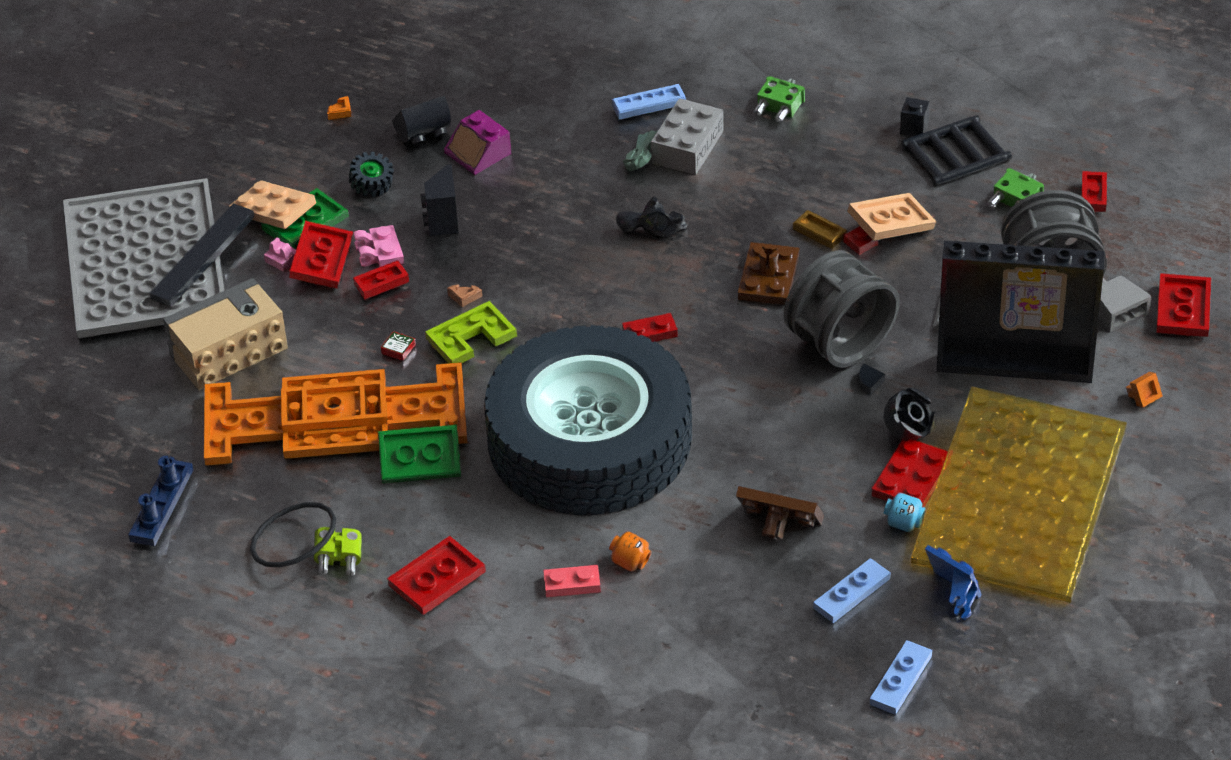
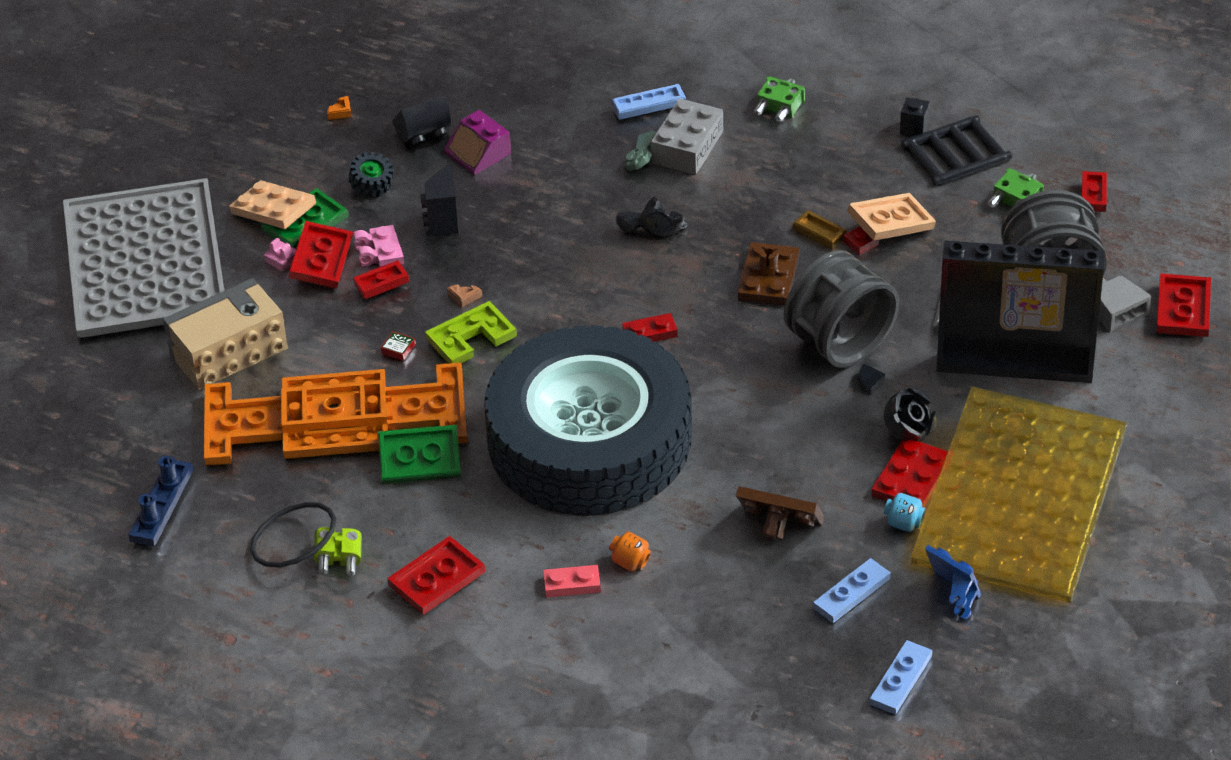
black tile [149,203,254,307] -> none
orange tile [1126,372,1163,407] -> none

